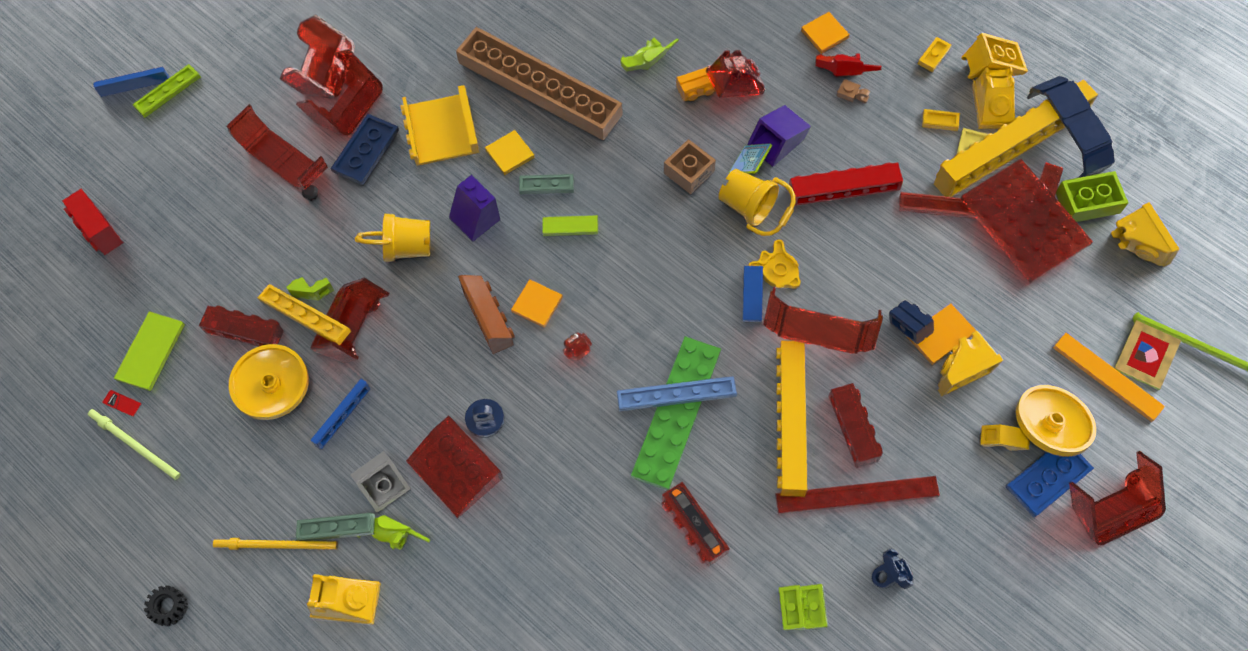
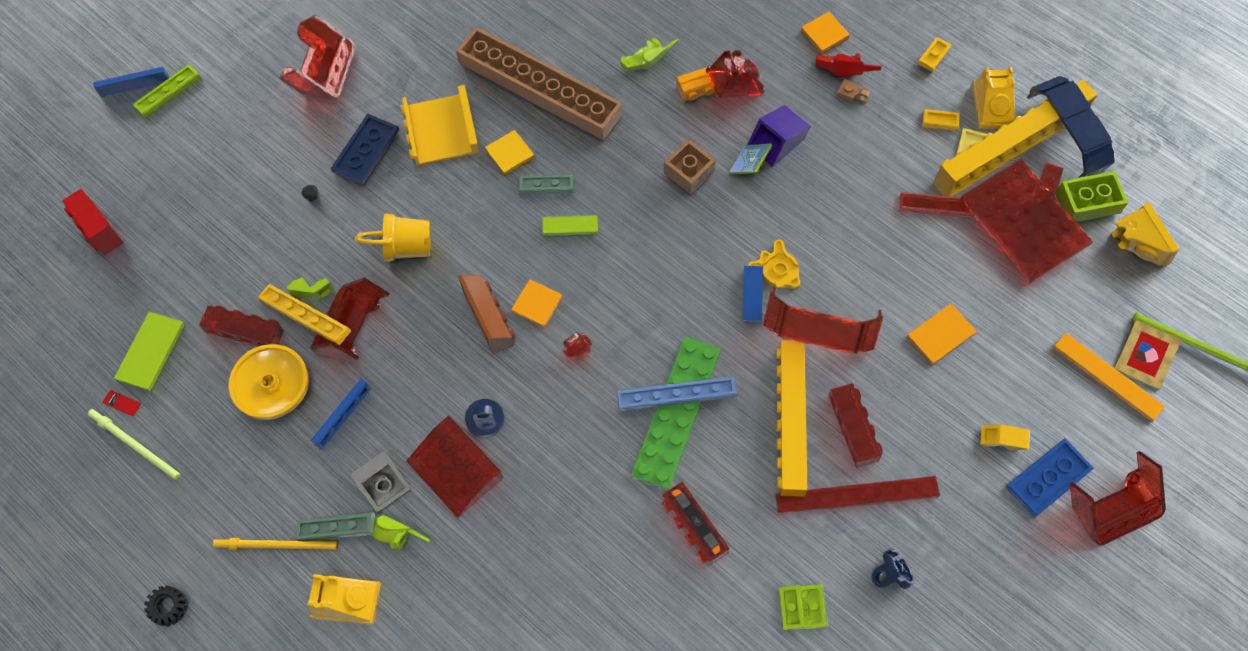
clear red windscreen [226,104,328,190] -> none
clear red windscreen [296,50,383,136] -> none
dark purple slope [449,174,501,242] -> none
yellow piece [718,169,796,236] -> none
red brick [789,162,903,206] -> none
dark blue brick [889,300,934,344] -> none
yellow piece [938,331,1003,397] -> none
yellow piece [961,33,1028,80] -> none
yellow dish [1016,385,1096,457] -> none

